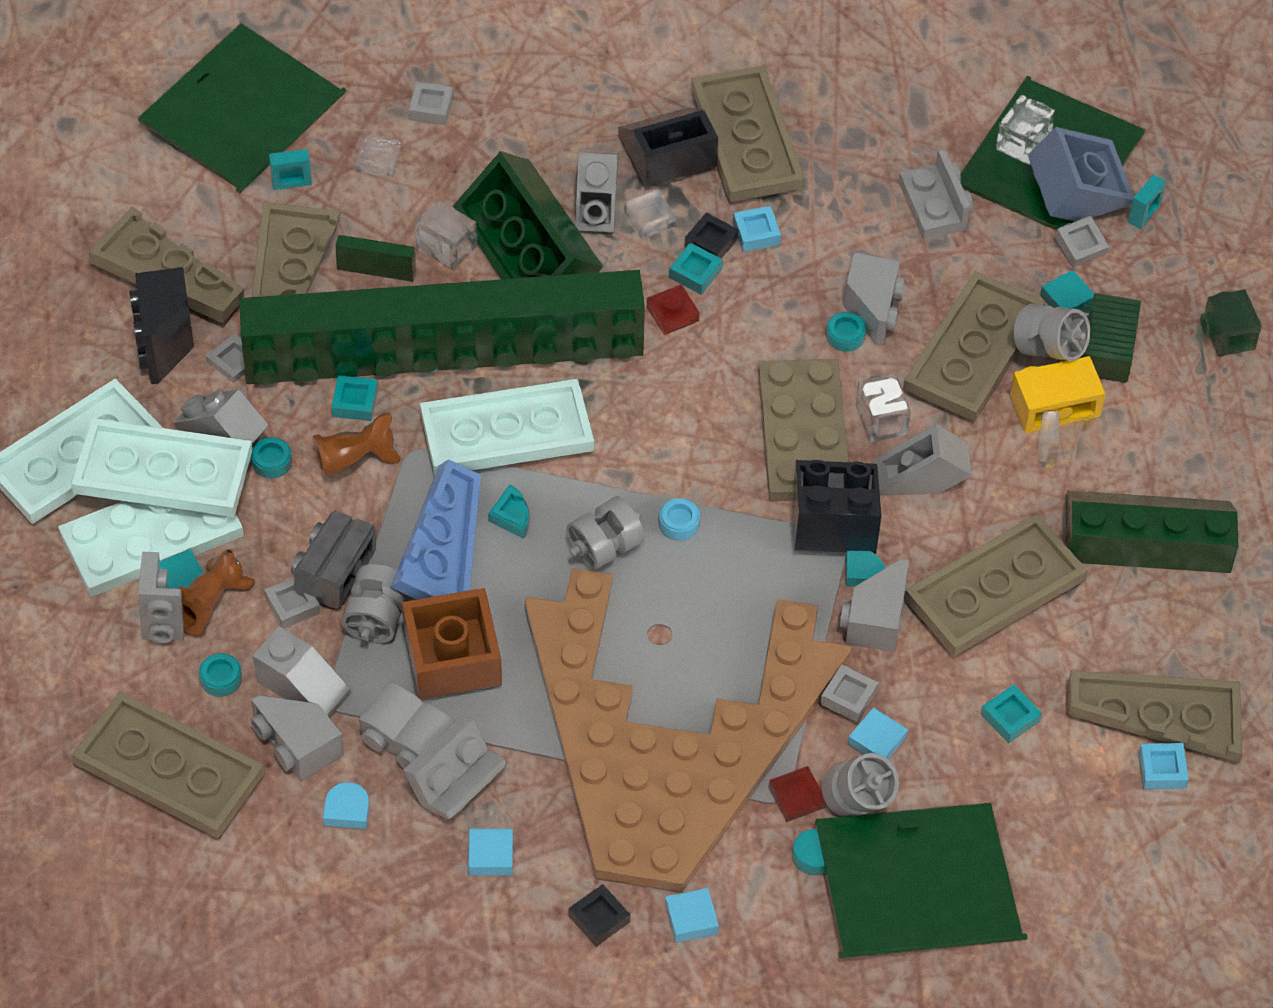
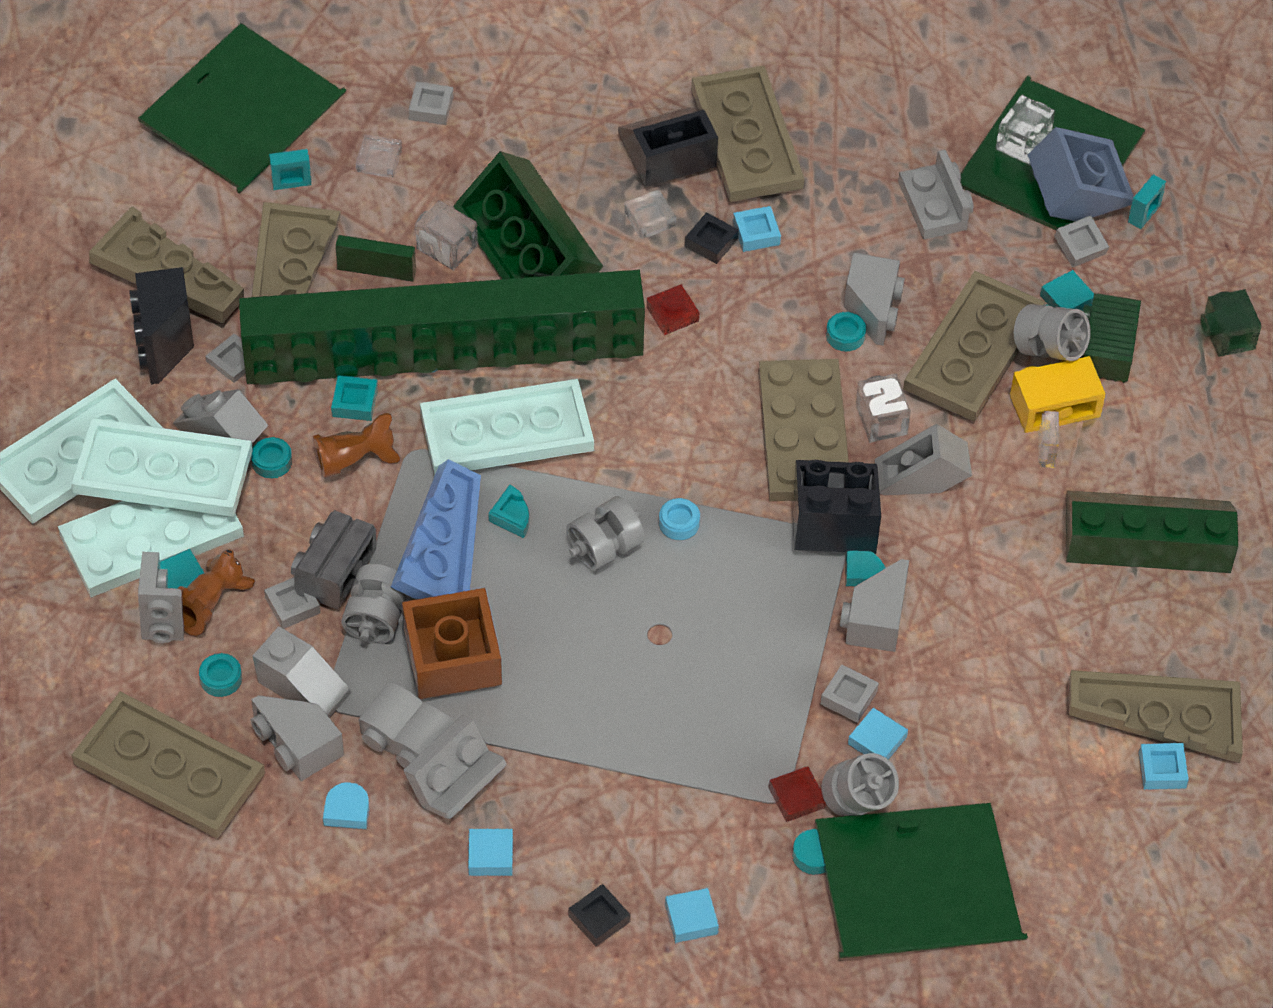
medium nougat wing [525,568,851,892] -> none
light grey slope [575,149,619,232] -> none
teal tile [669,243,723,295] -> none
dark tan plate [904,514,1088,657] -> none
teal tile [981,684,1042,744] -> none

